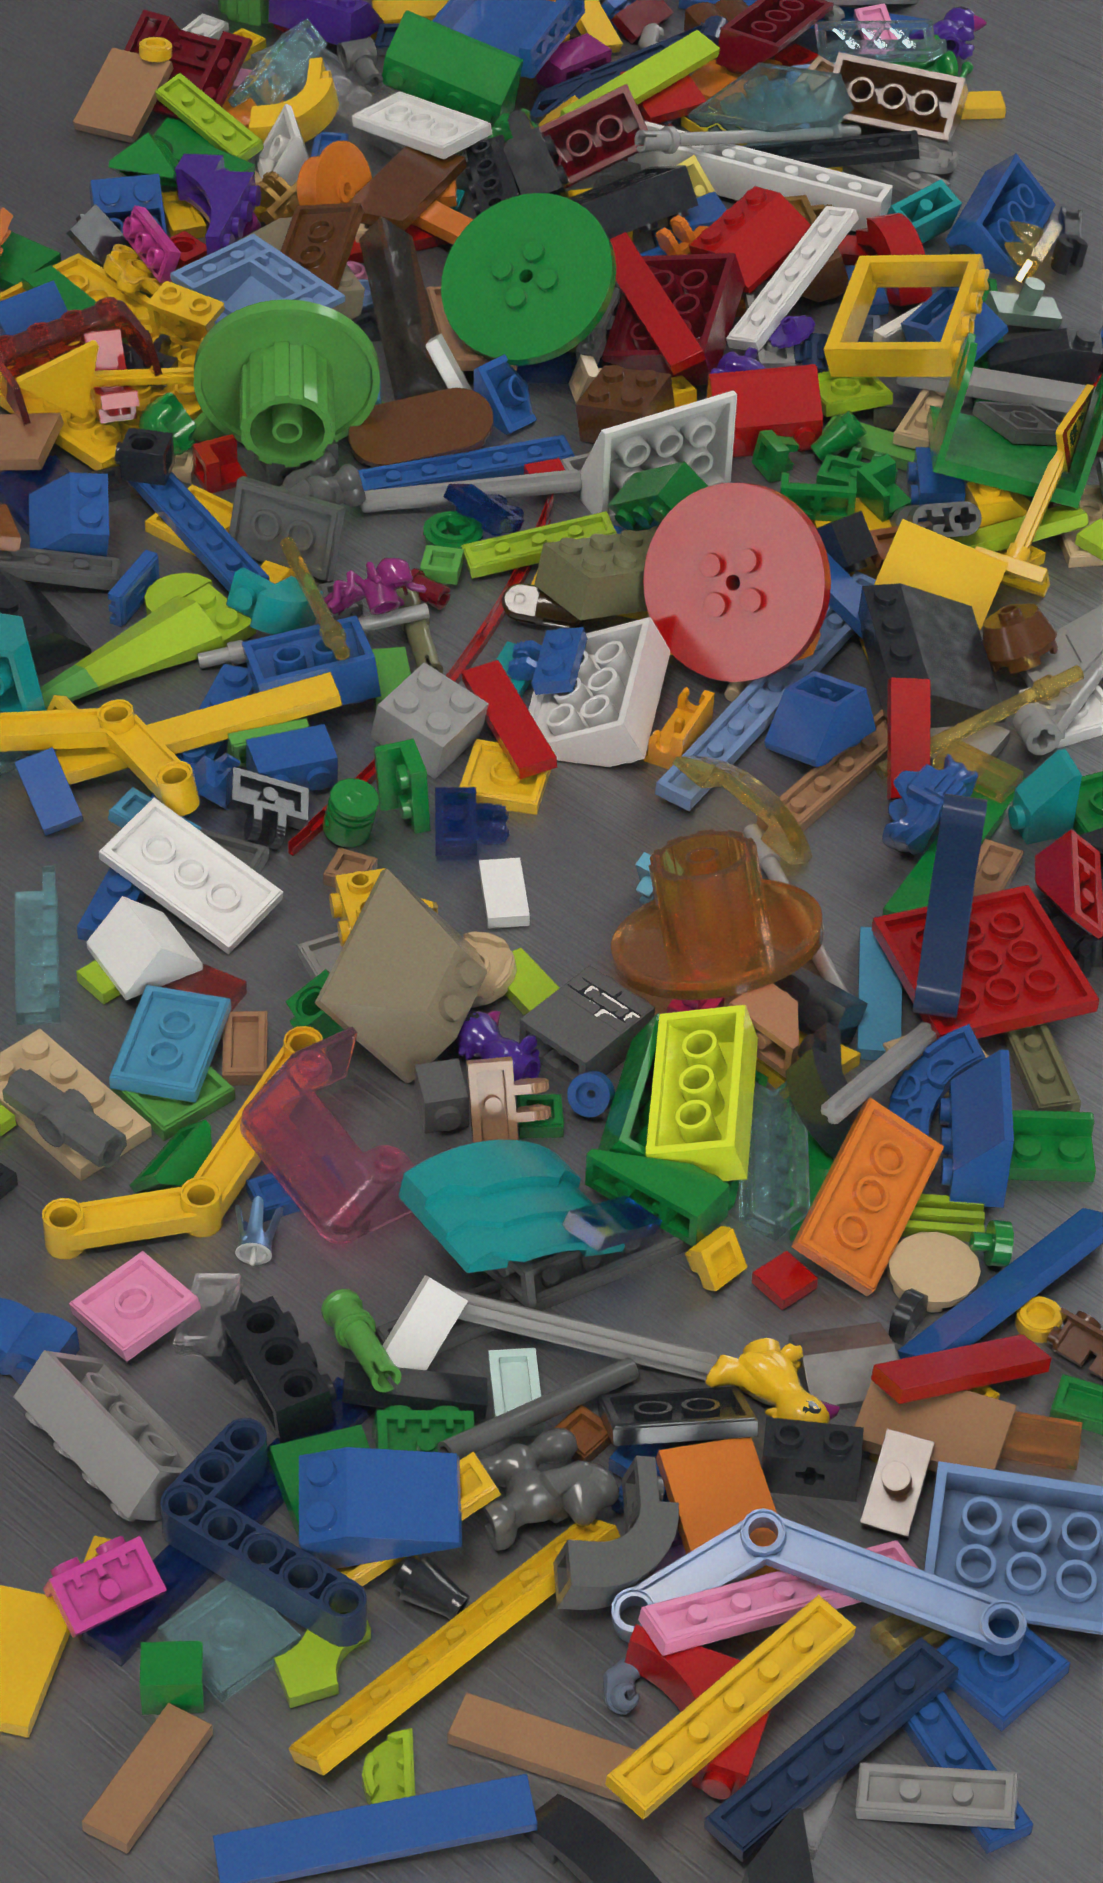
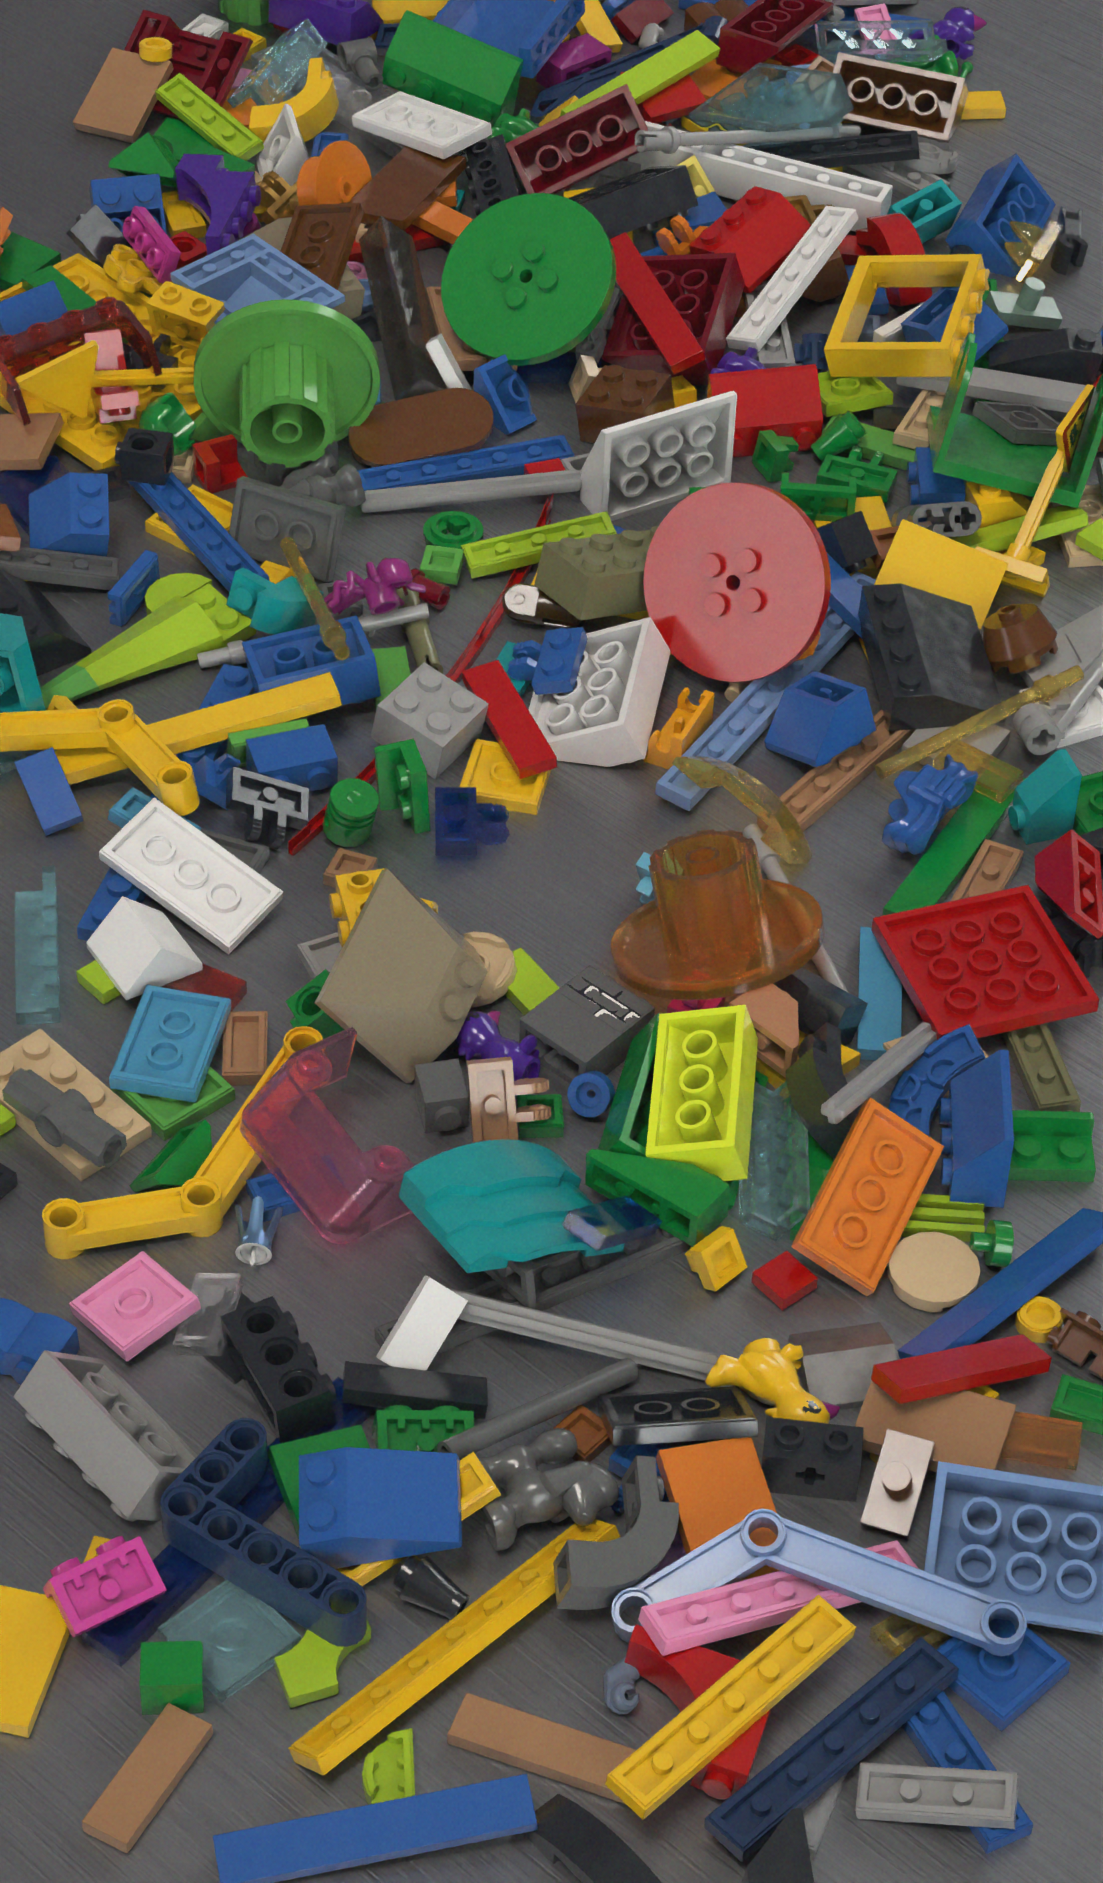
bright green pin [321,1289,401,1393] -> none
clear blue hinge [443,484,524,536] -> none
white tile [479,858,530,929] -> none
light aqua tile [488,1348,544,1437] -> none
black hinge [503,109,570,198] -> none
green slope [607,461,708,531] -> none
dark purple piece [768,315,816,349] -> none
green panel [856,454,911,522] -> none
red tile [887,677,930,800] -> none
black tile [888,1288,928,1346] -> none
dark blue beam [913,794,988,1019] -> none

